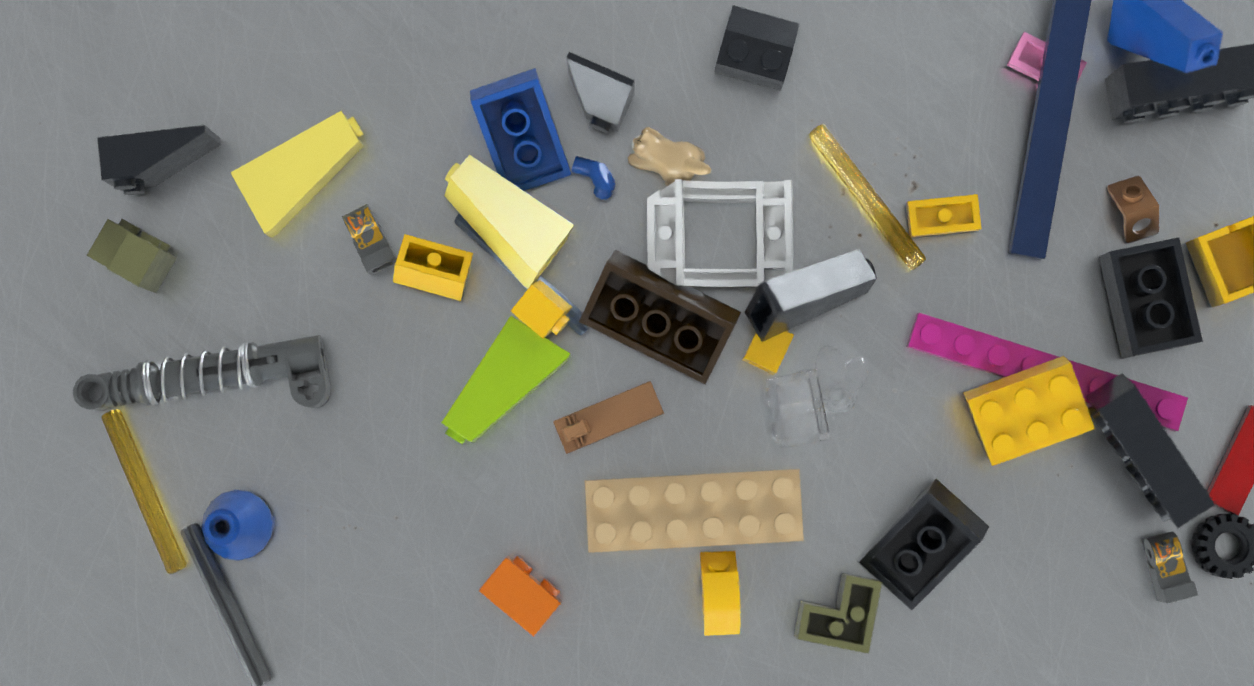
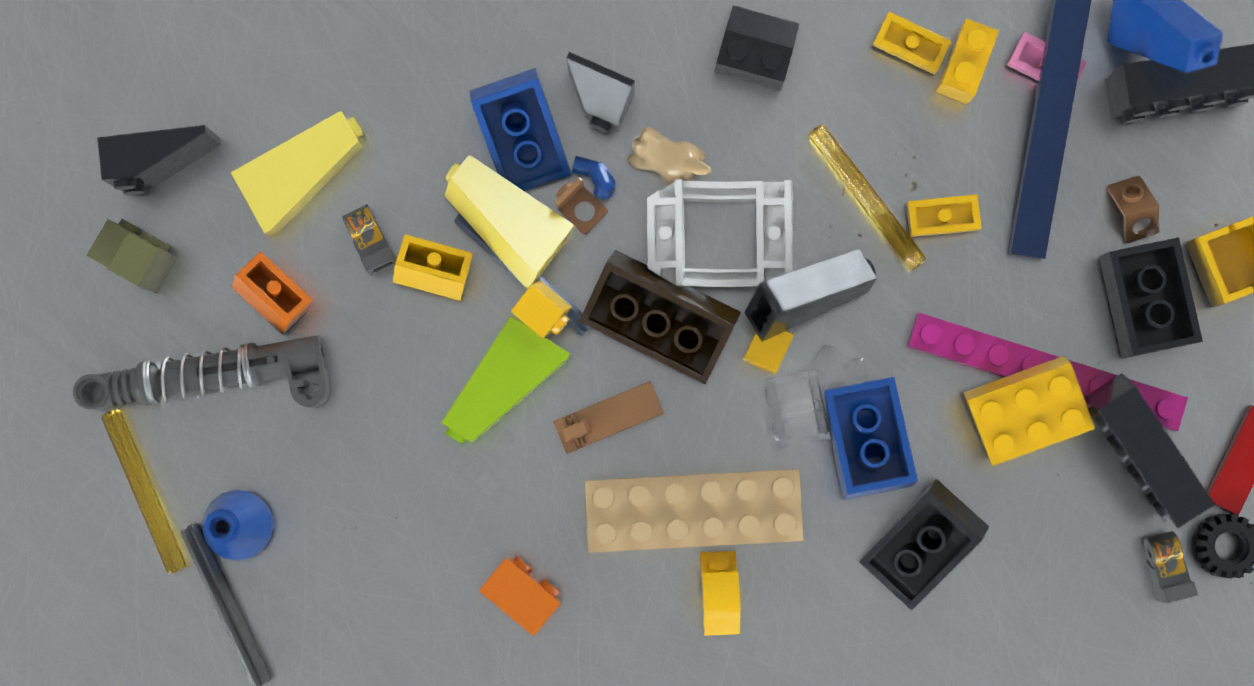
olive brick [794,573,882,654] -> none
none -> orange brick [231,251,312,335]
none -> medium nougat bracket [555,177,608,235]
none -> blue slope [824,377,918,500]
none -> yellow plate [872,11,952,75]
none -> yellow brick [935,18,999,104]

